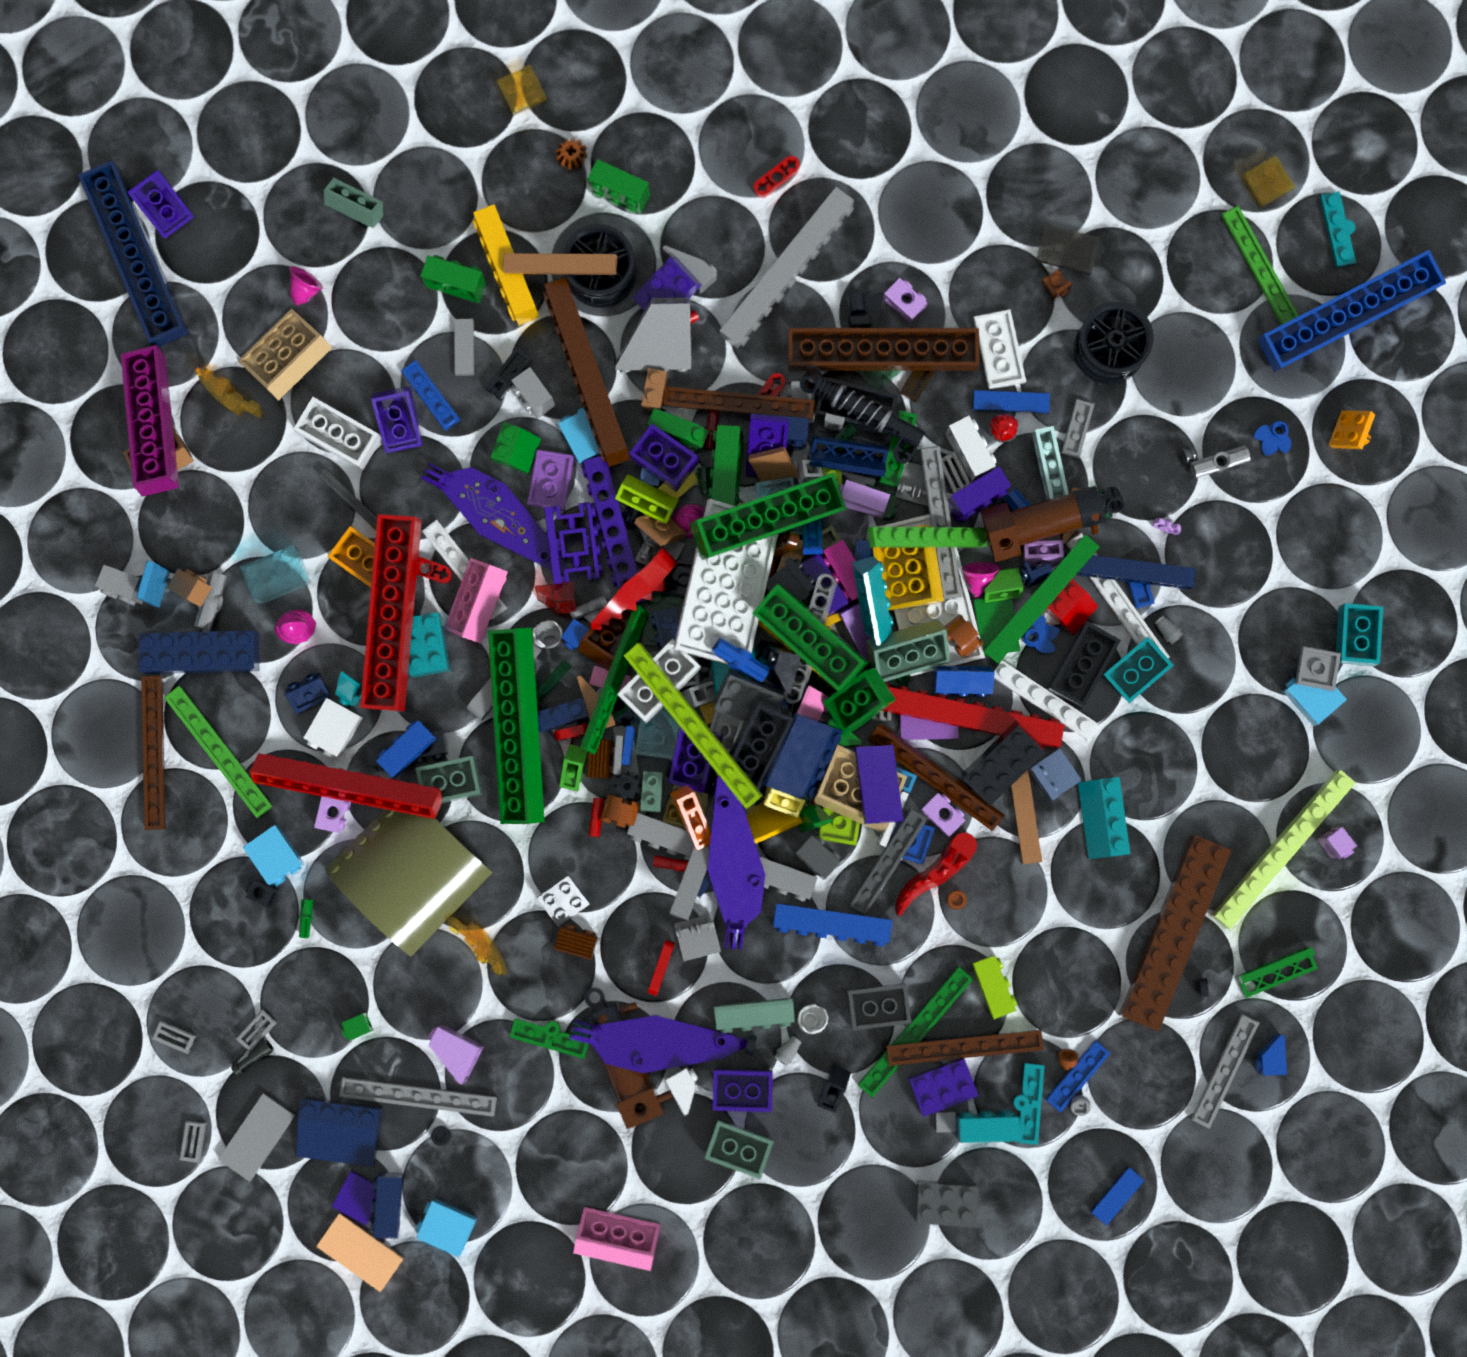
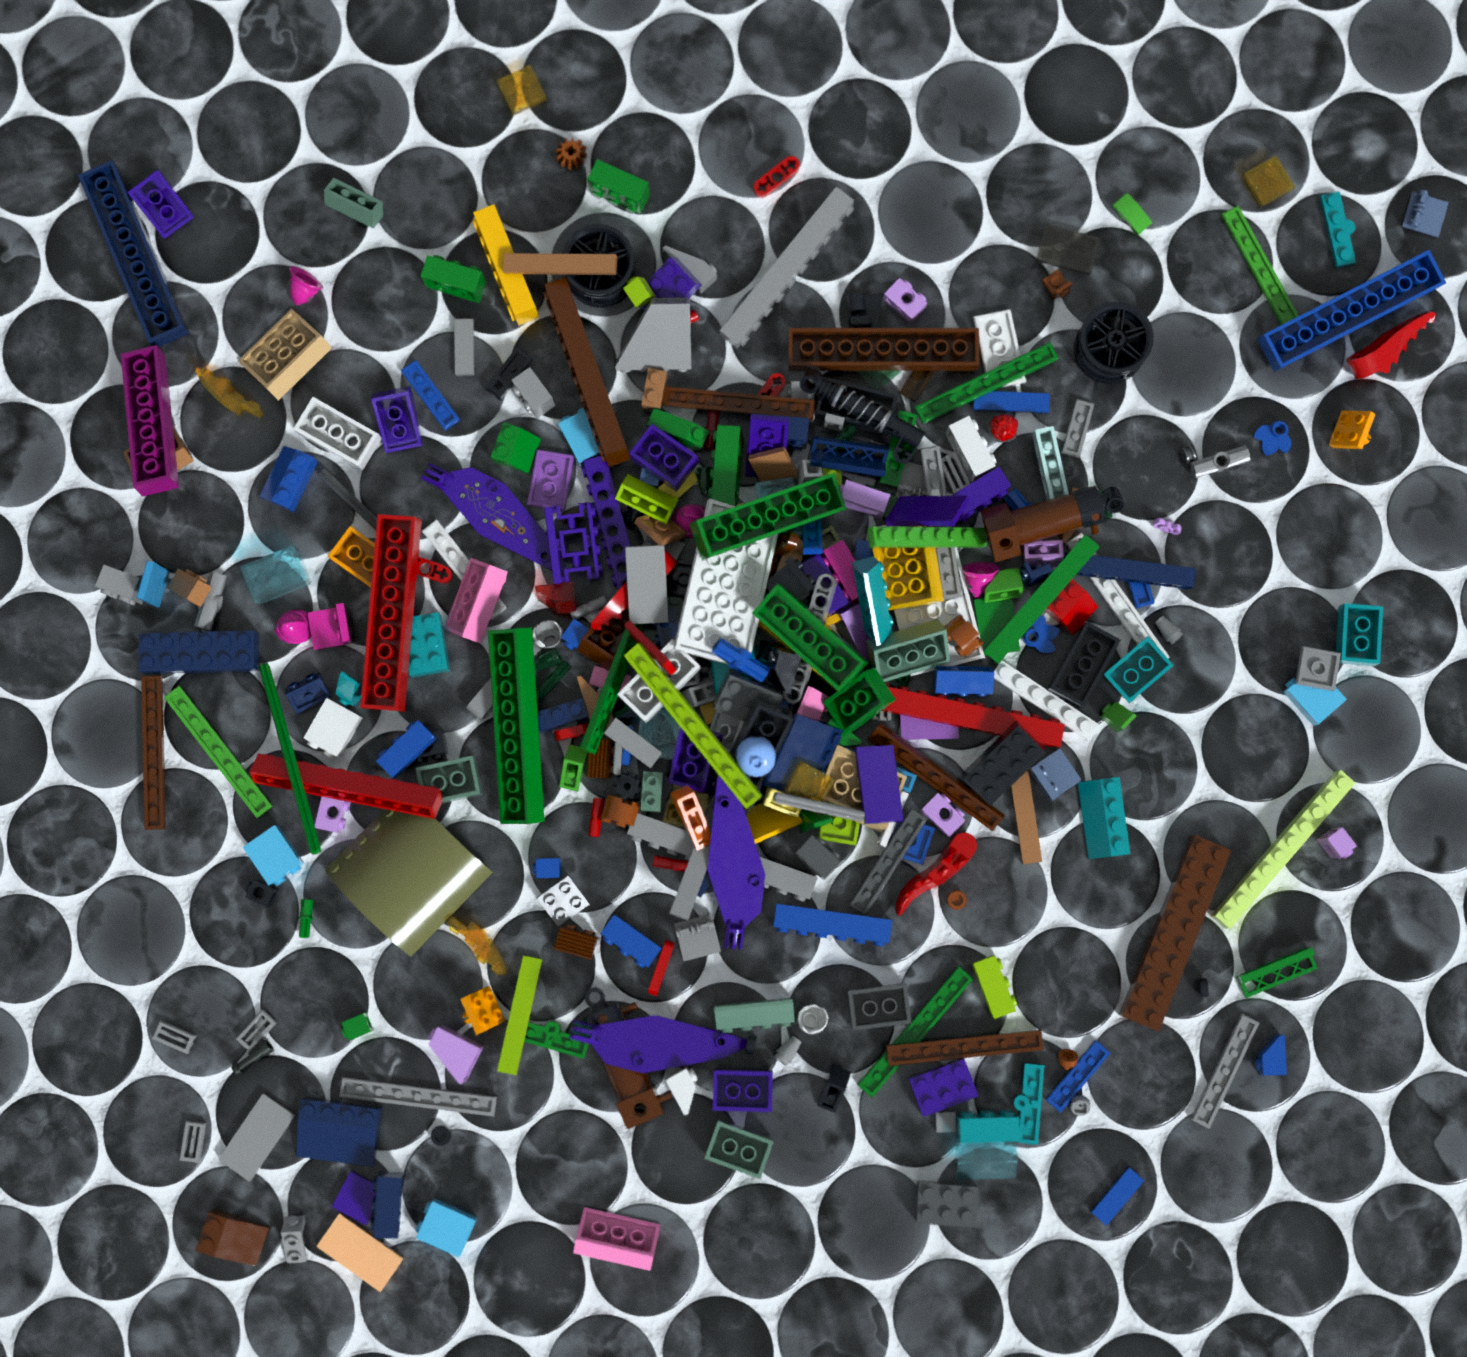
none -> reddish brown slope [195,1209,270,1266]
none -> blue slope [259,446,318,513]
none -> green axle [259,663,321,855]
none -> light grey bracket [281,1215,307,1263]
none -> dark pink bracket [308,603,352,650]
none -> light orange plate [460,986,505,1035]
none -> lime tile [497,956,542,1076]
none -> blue brick [533,858,561,878]
none -> clear green cone [534,648,562,671]
none -> blue brick [600,914,662,968]
none -> light grey tile [604,718,662,769]
none -> lime brick [623,276,656,308]
none -> red tile [624,620,677,675]
none -> light grey tile [625,545,668,624]
none -> light blue cylinder [736,737,776,777]
none -> light grey axle [773,792,865,822]
none -> clear yellow plate [783,761,835,813]
none -> dark purple tile [885,496,969,526]
none -> green tile [914,342,1059,425]
none -> clear light blue slope [955,1140,1017,1180]
none -> bright green slope [1100,702,1137,733]
none -> bright green slope [1112,193,1153,235]
none -> red animal [1346,311,1436,379]
none -> sand blue hinge [1402,190,1449,238]

